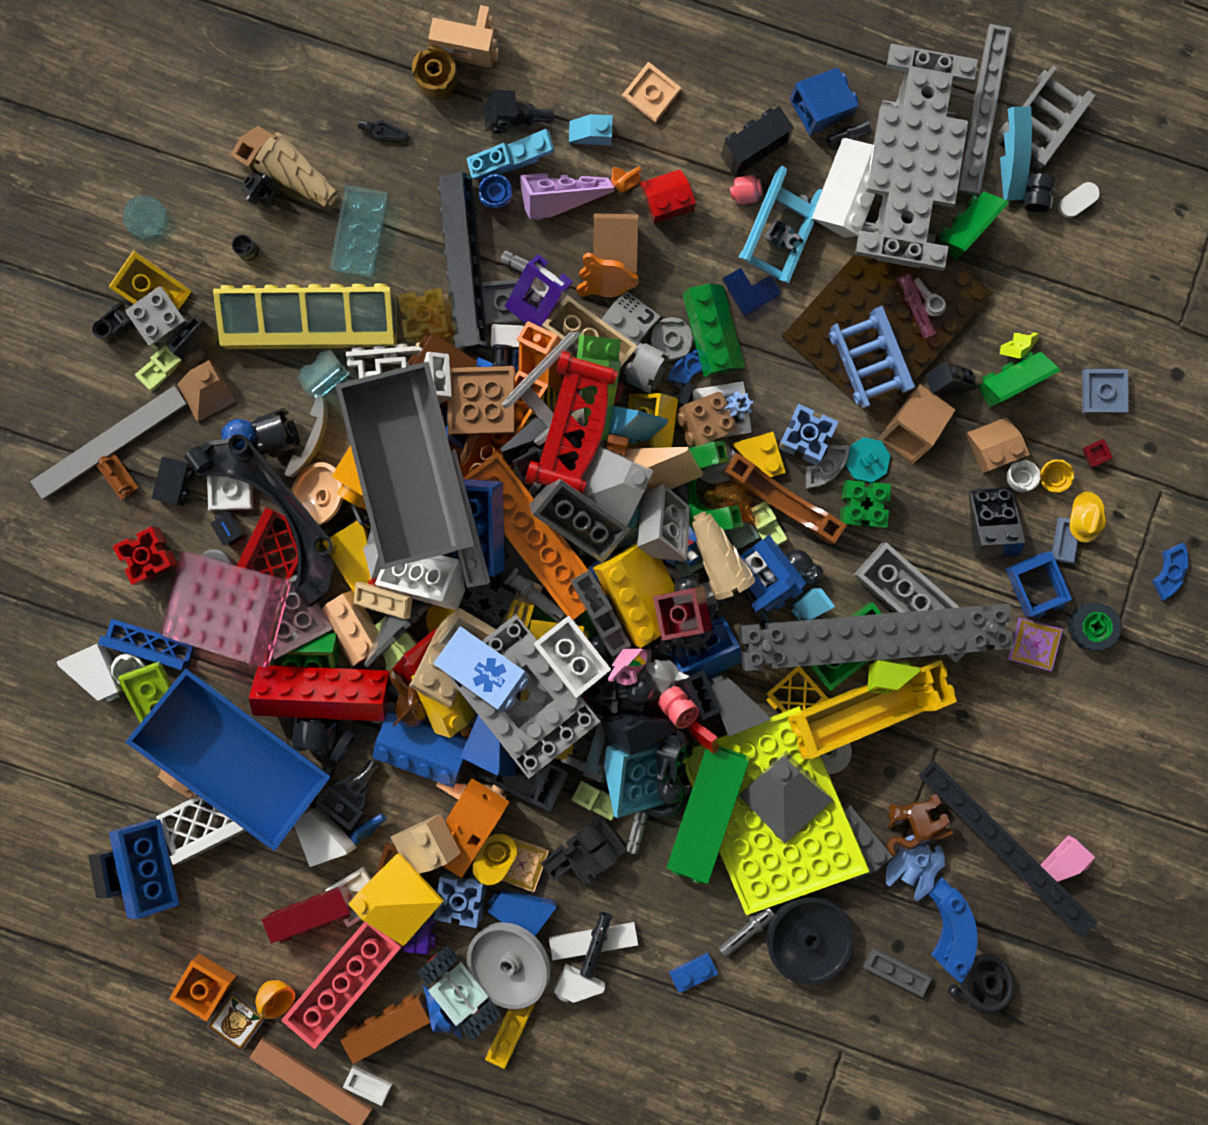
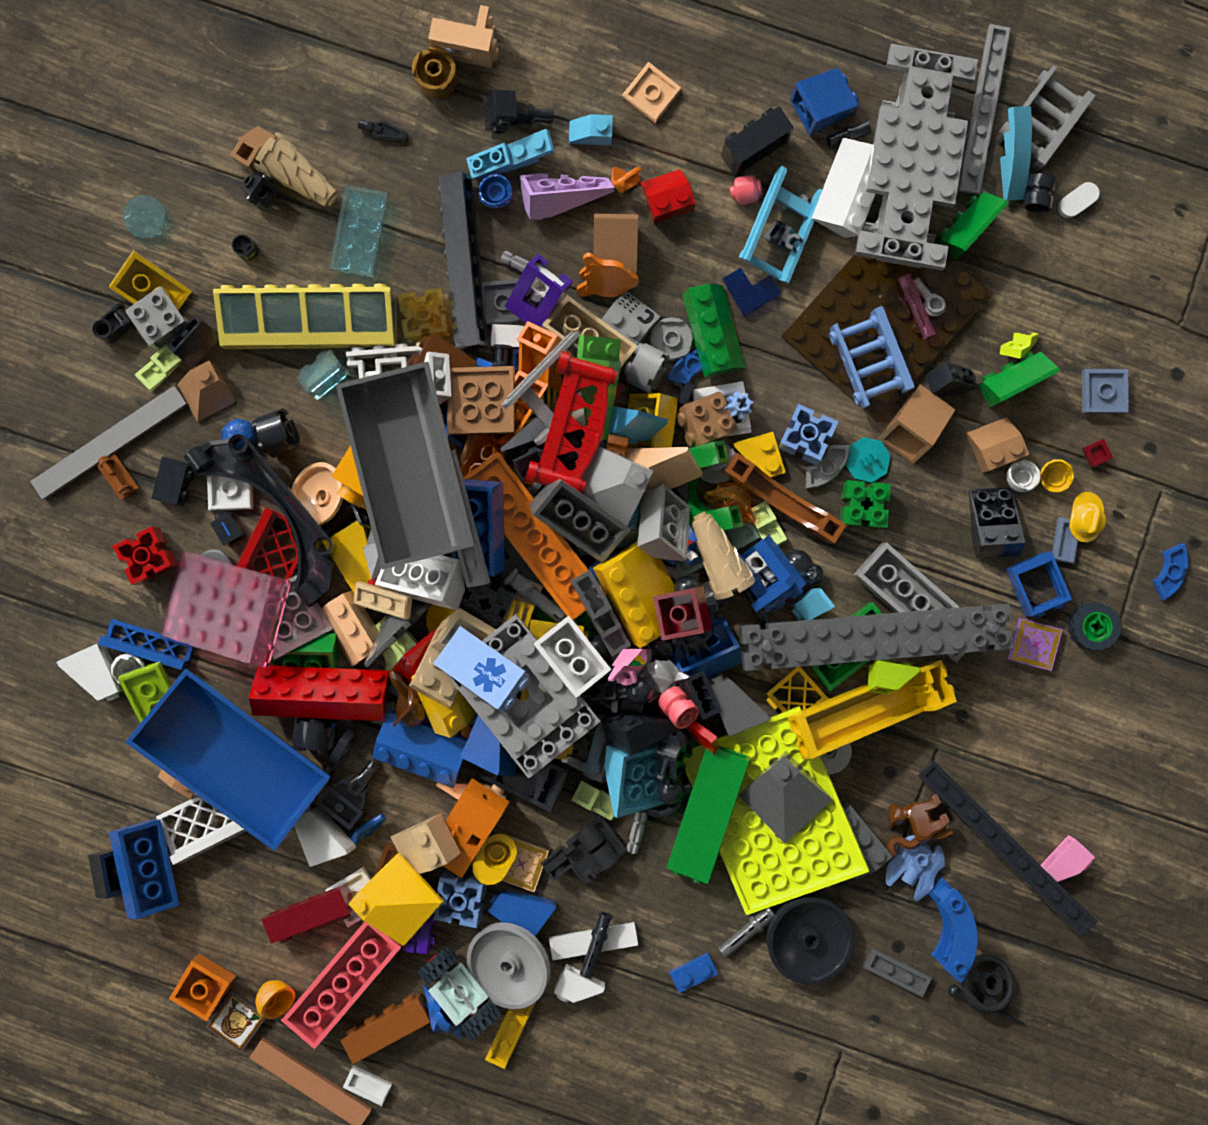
light grey slope [284,394,328,478] -> none

